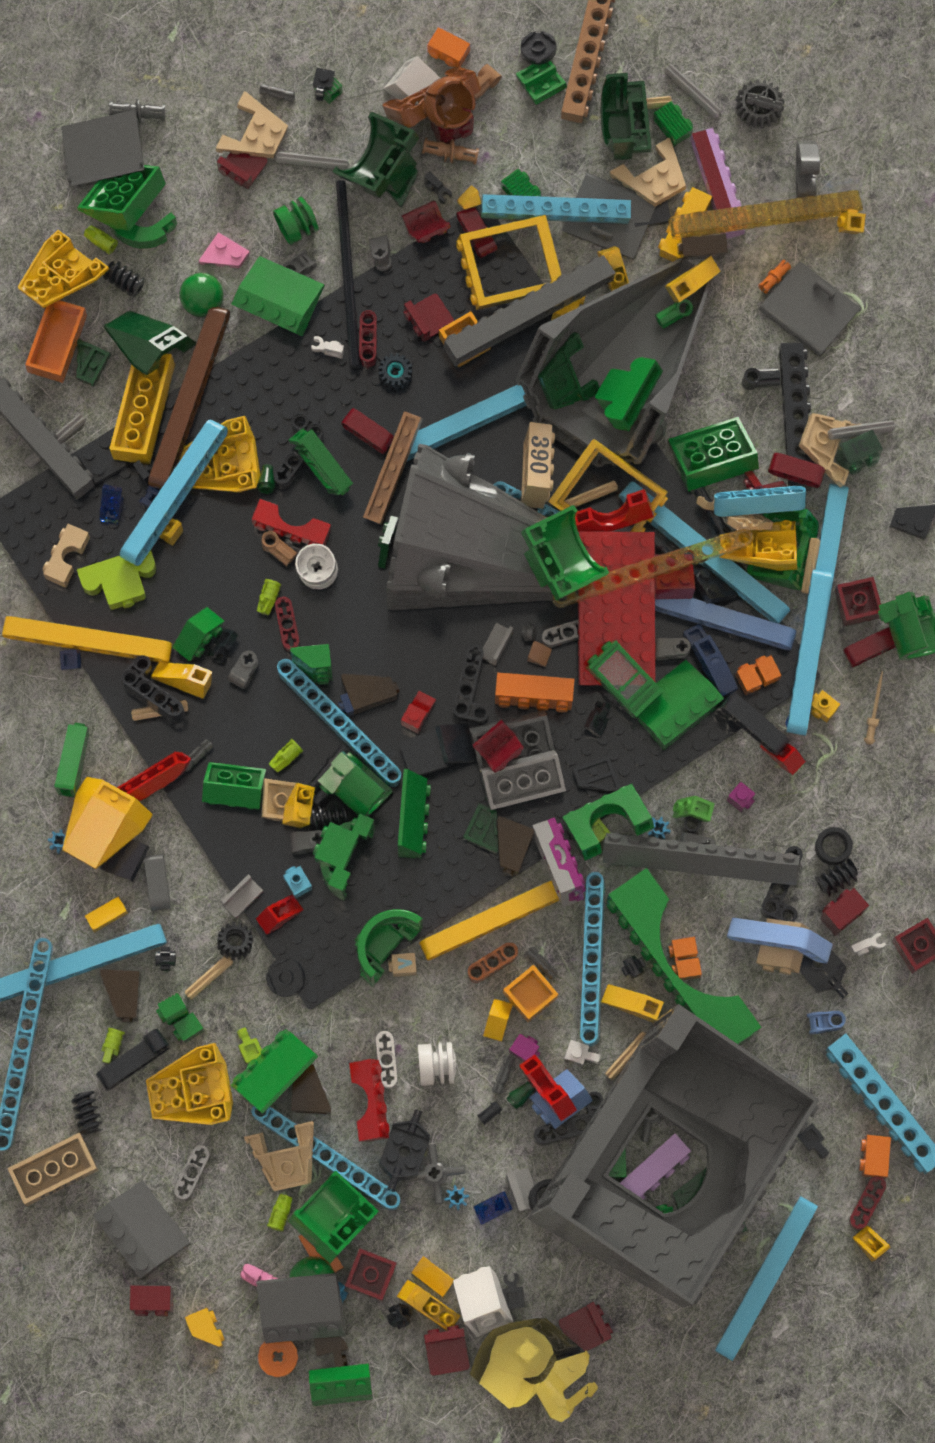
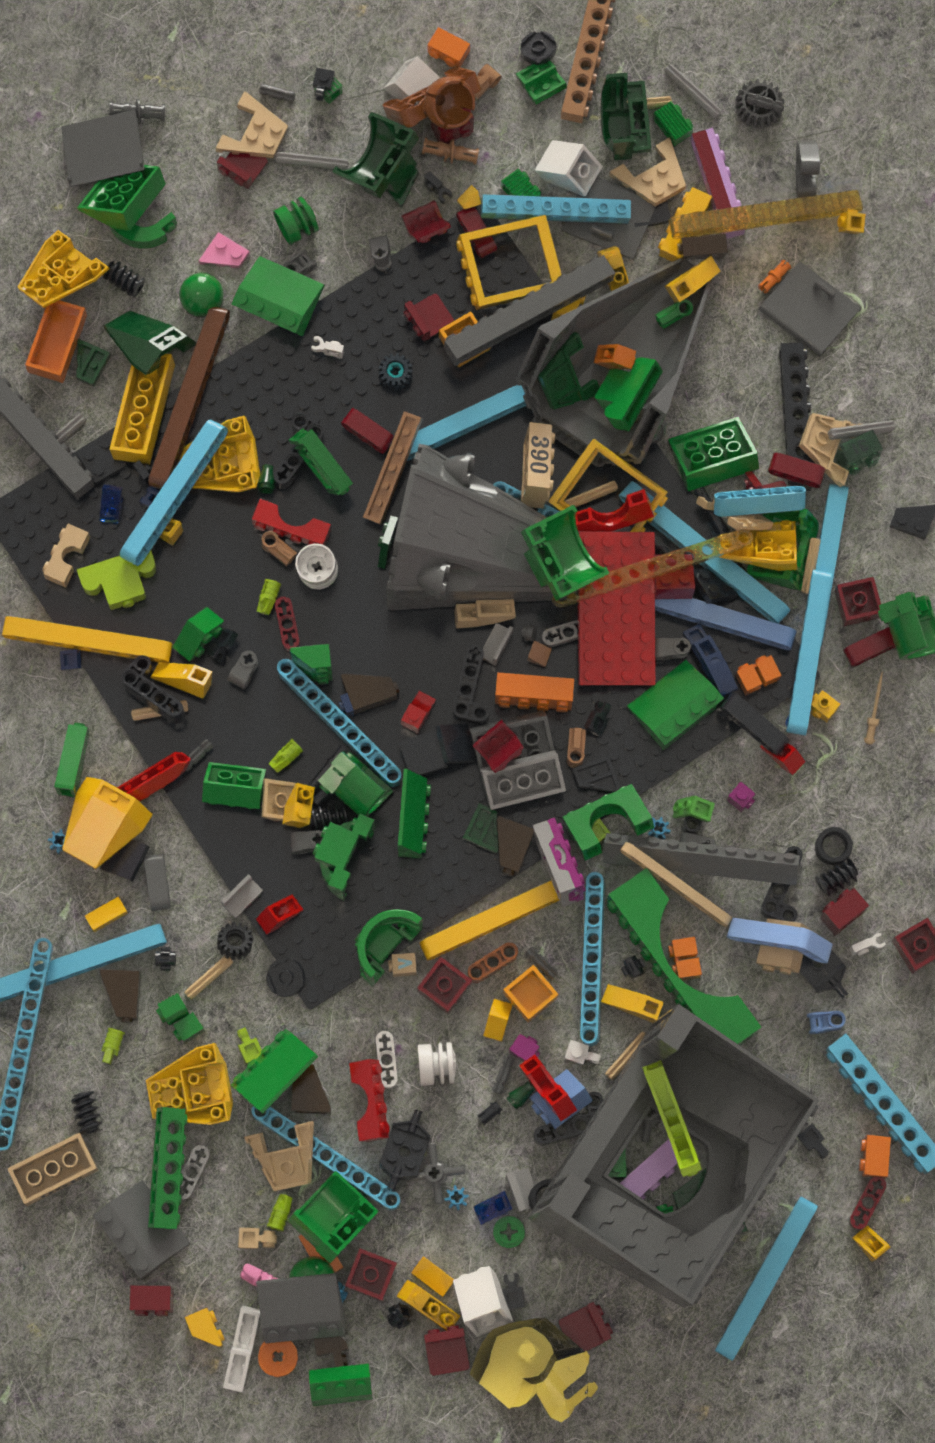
lime hinge [84,225,118,255] -> none
black beam [96,1028,170,1091] -> none
medium azure brick [283,866,312,898] -> none
black axle [336,180,360,368] -> none
dark red beam [359,310,377,368] -> none
green door [585,640,664,718] -> none
black piece [742,368,781,390] -> none
none -> green brick [148,1107,187,1230]
none -> white slope [223,1306,260,1392]
none -> tan plate [238,1227,277,1249]
none -> dark red brick [417,957,472,1014]
none -> tan slope [454,599,516,628]
none -> green gear [493,1216,525,1248]
none -> white slope [535,140,603,196]
none -> medium nougat piece [566,728,586,768]
none -> orange brick [594,344,636,369]
none -> tan beam [620,842,732,927]
none -> lime arch [642,1060,702,1177]

